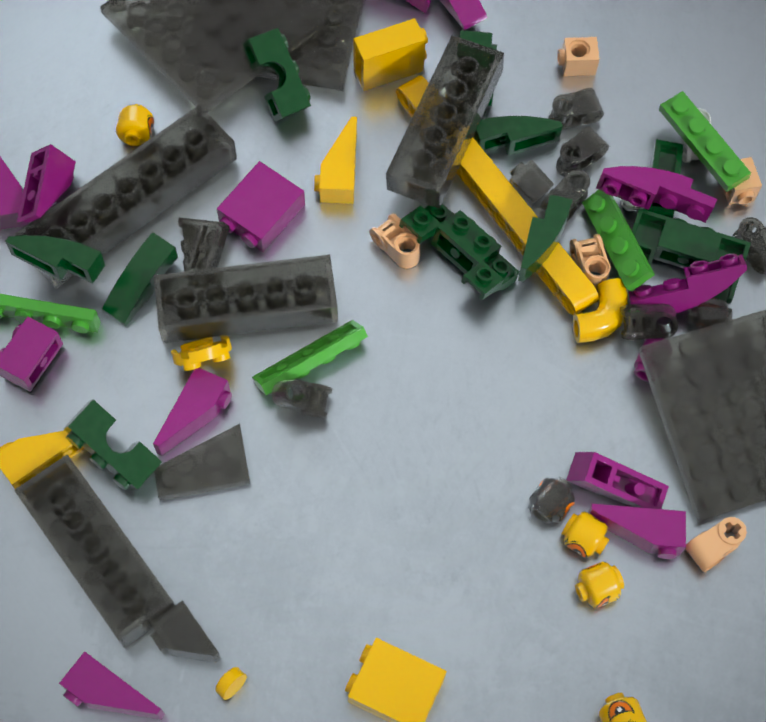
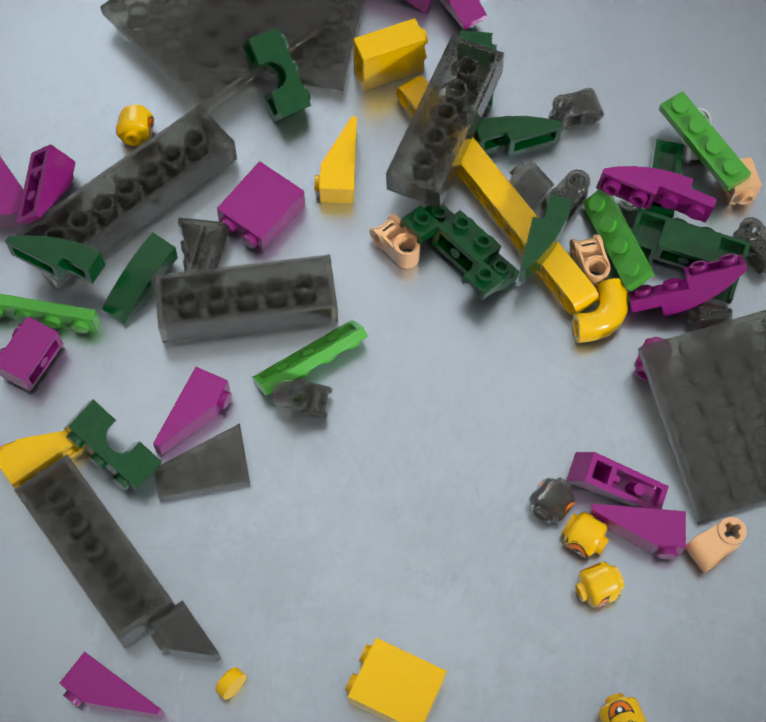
yellow plate [171,335,232,371] -> none
clear smoke piece [556,126,610,177] -> none
light nougat brick [557,37,600,76] -> none
clear smoke piece [620,303,678,341] -> none

